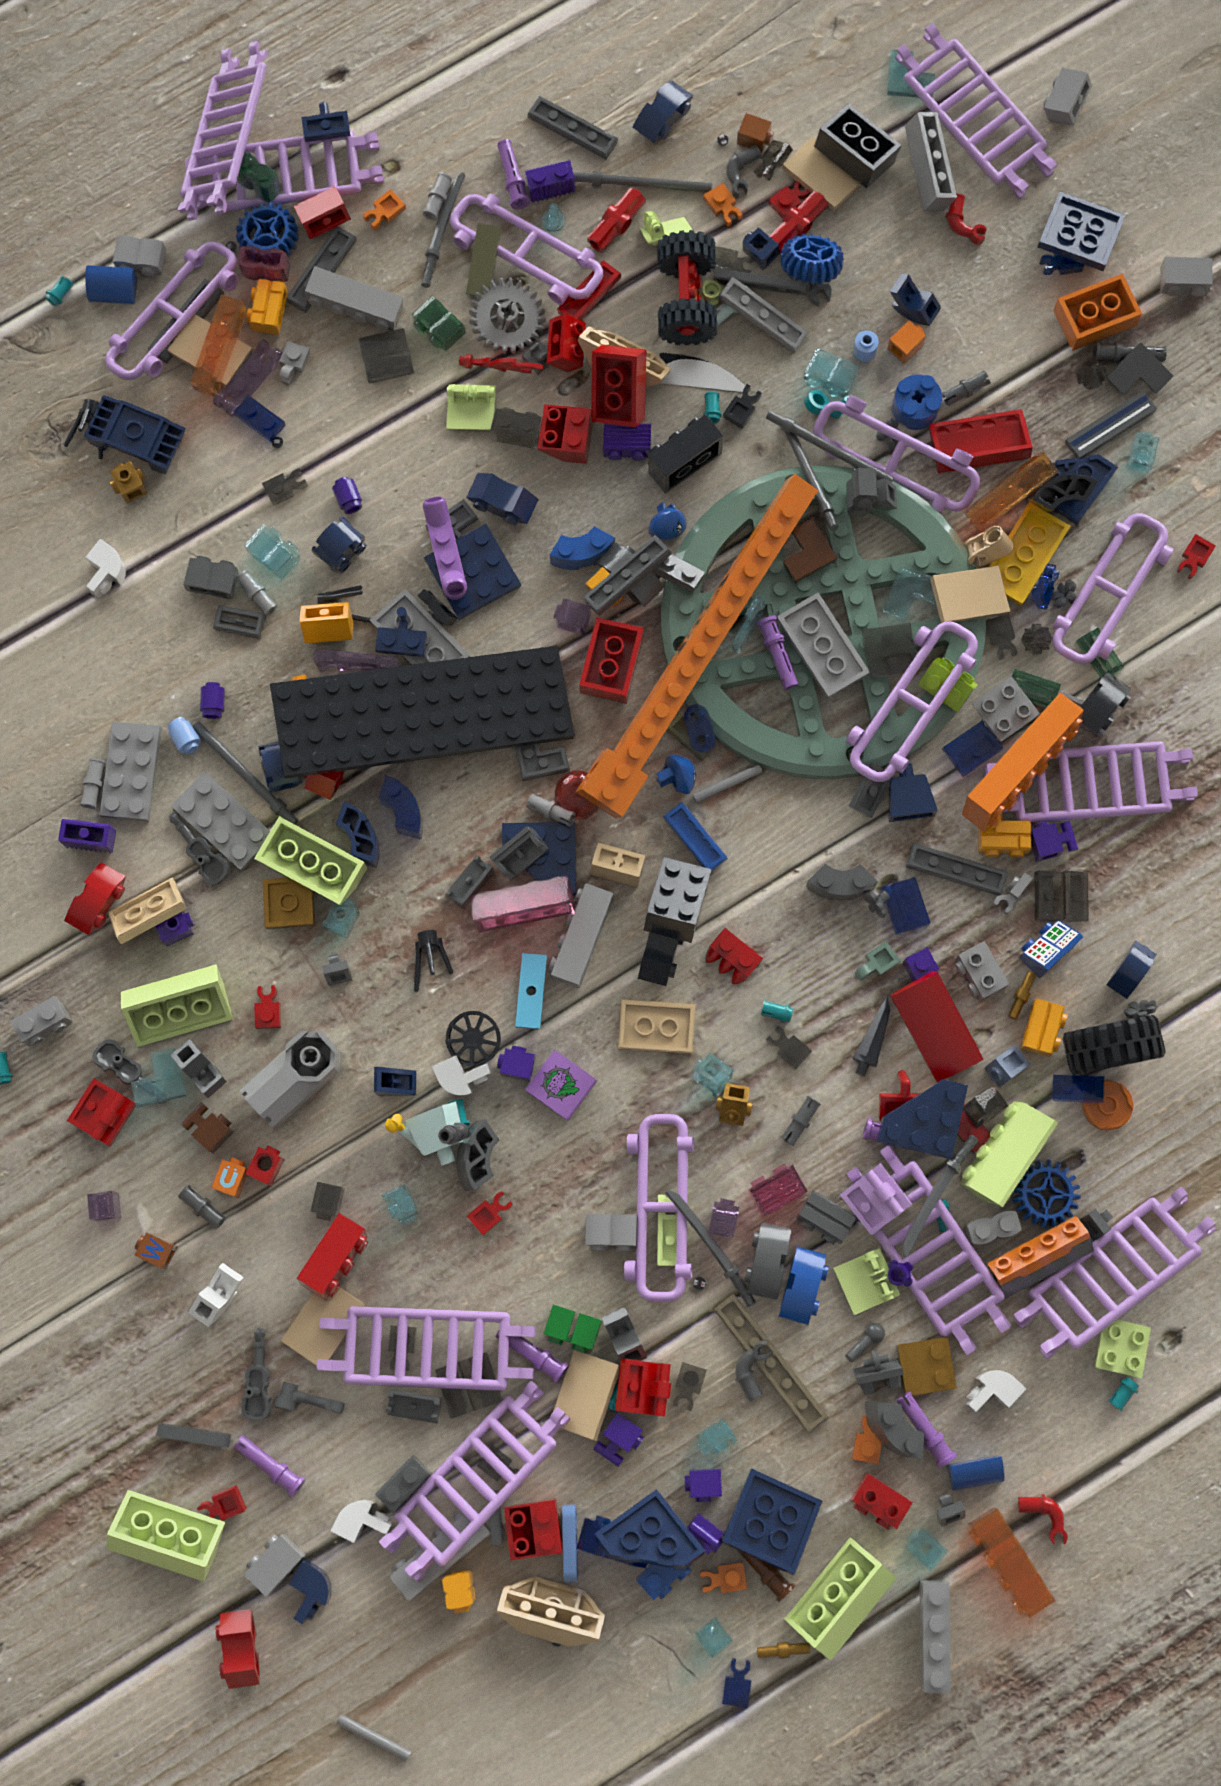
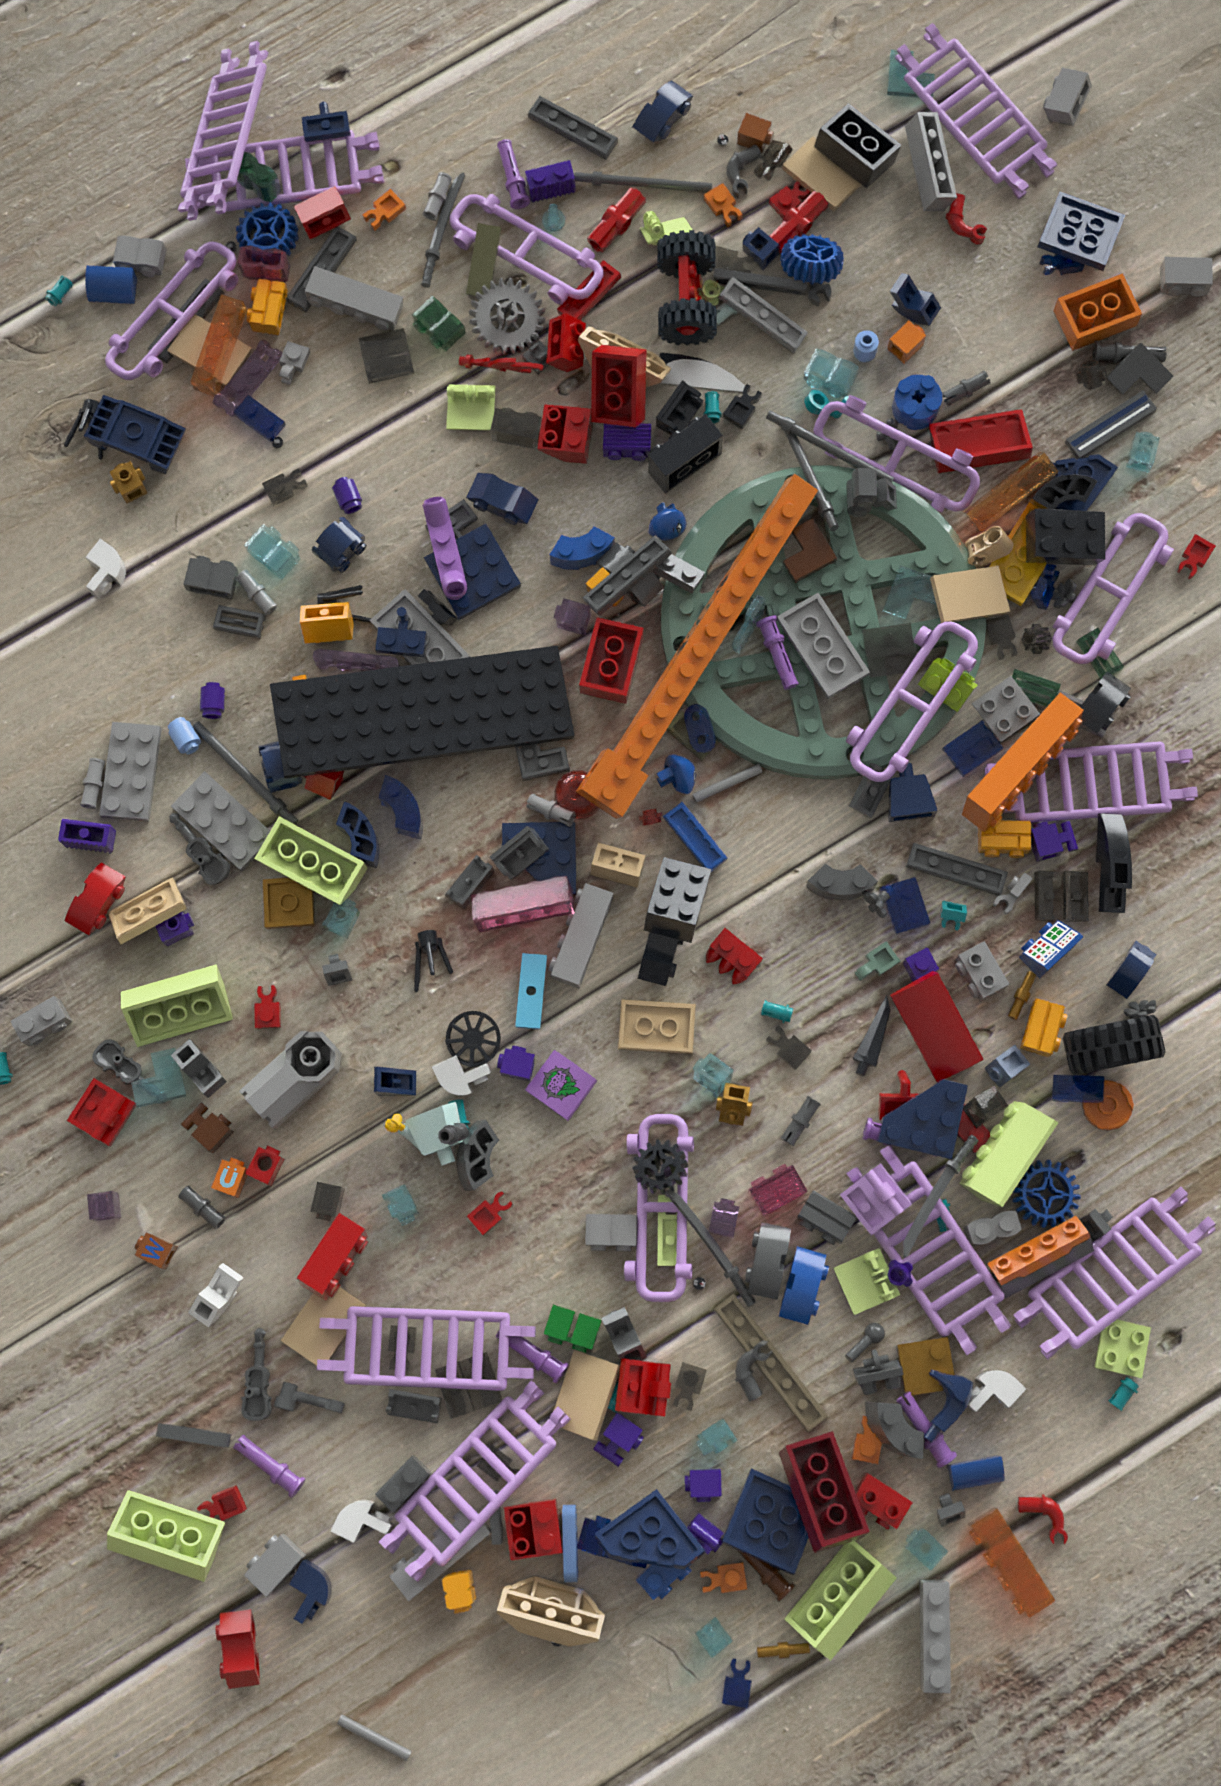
none -> black gear [632,1139,689,1195]
none -> clear red plate [639,808,663,826]
none -> black hinge [656,380,704,435]
none -> dark red brick [779,1431,870,1554]
none -> dark blue animal [924,1370,973,1443]
none -> teal tile [940,901,967,931]
none -> black brick [1026,509,1105,566]
none -> black slope [1096,813,1132,913]

